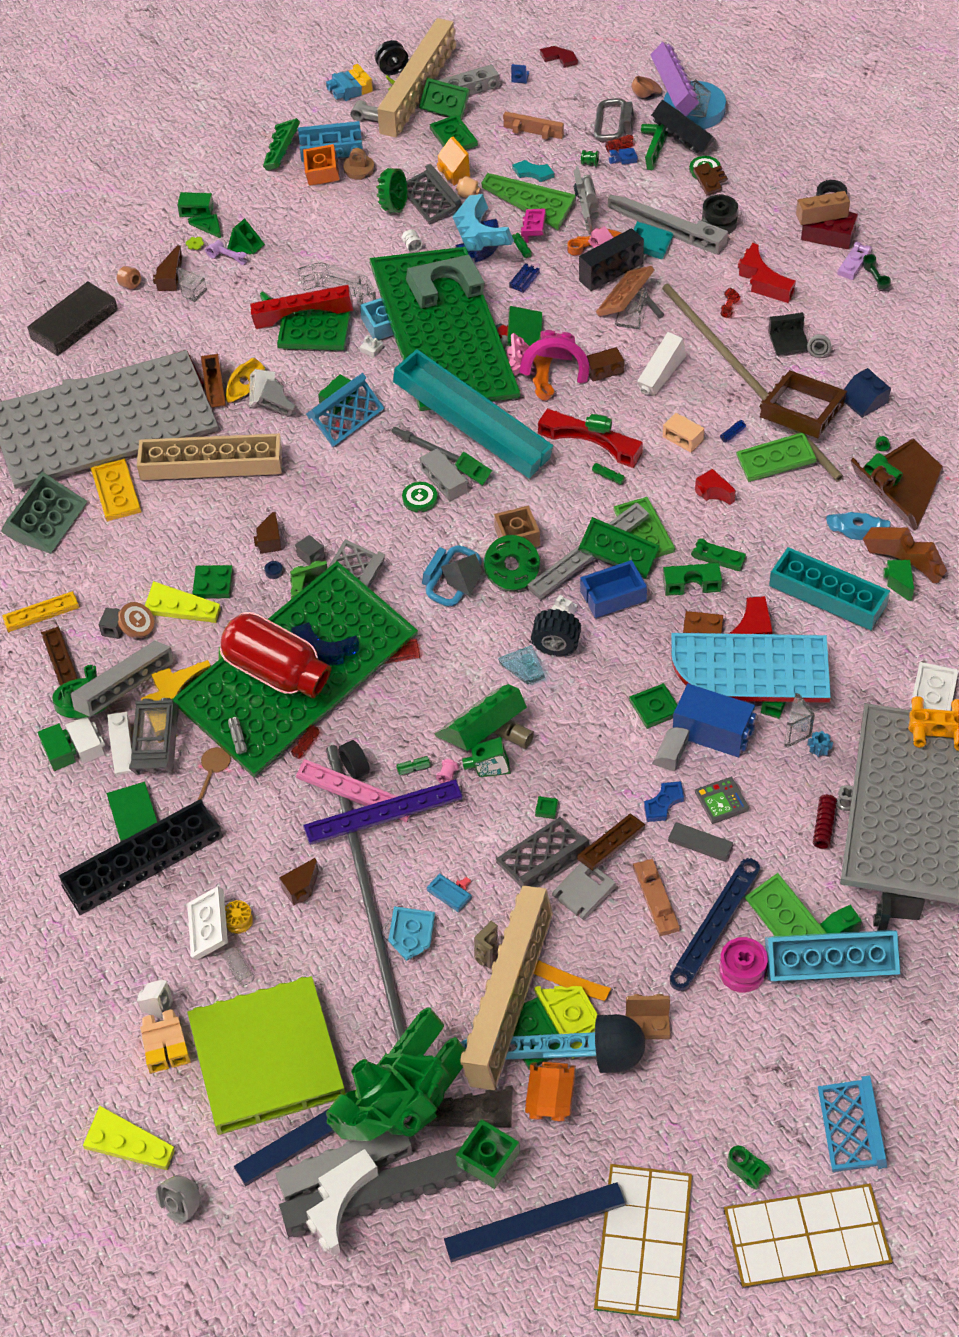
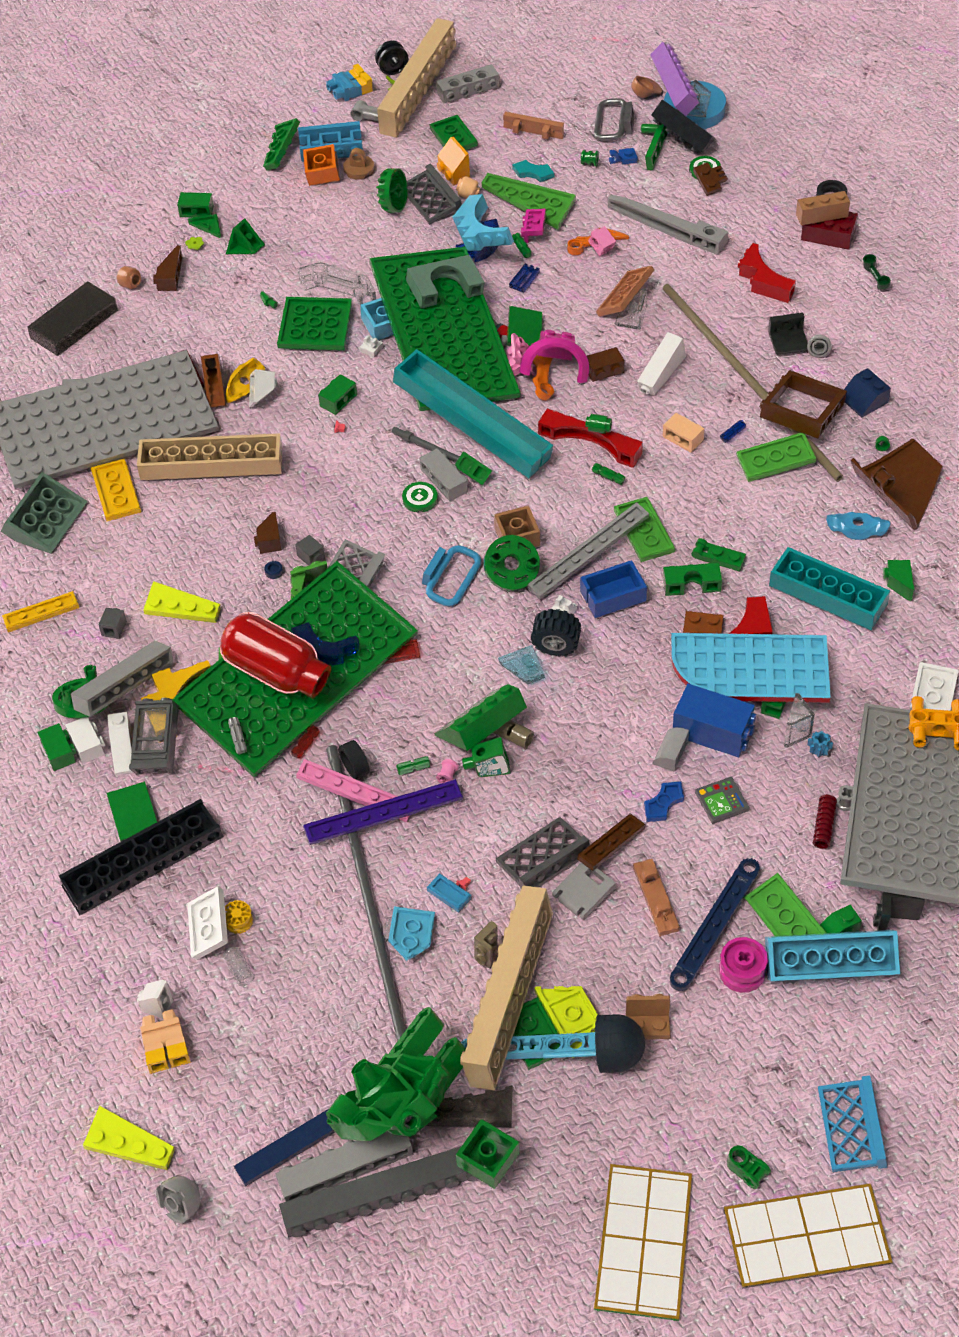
reddish brown tile [41,626,78,686] -> none
nougat tile [118,602,155,638] -> none
clear slope [177,267,207,302] -> none
lime brick [187,976,345,1135] -> none
green plate [192,565,233,599] -> none
medium nougat piece [198,747,231,800] -> none
lavender brick [205,240,247,265] -> none
red arch [250,285,354,329] -> none
light grey arch [257,379,295,417] -> none
reddish brown slope [279,858,319,906] -> none
dark azure fence [306,373,384,447] -> none
white arch [306,1149,379,1257] -> none
white wheel [402,229,423,252] -> none
green tile [419,78,470,120] -> none
dark grey slope [441,553,482,596] -> none
dark blue tile [444,1182,625,1263] -> none
blue bracket [511,64,529,84] -> none
orange brick [525,1062,576,1121] -> none
light orange sticker [534,960,611,1001] -> none
green tile [535,796,558,819] -> none
dark red tile [540,46,578,68] -> none
light grey piece [573,166,599,233] -> none
green tile [578,517,660,579] -> none
black brick [579,228,644,291] -> none
clear red bar [605,135,634,153] -> none
green tile [629,683,677,729] -> none
teal container [633,221,673,259] -> none
dark grey bar [637,287,664,318] -> none
dark grey tile [668,822,733,862] -> none
red arch [695,469,736,505] -> none
pearl dark grey wheel [702,194,738,234] -> none
clear red bar [720,288,741,318] -> none
lavender plate [837,241,872,280] -> none
dark orange arch [863,527,947,583] -> none
green piece [864,453,903,486] -> none

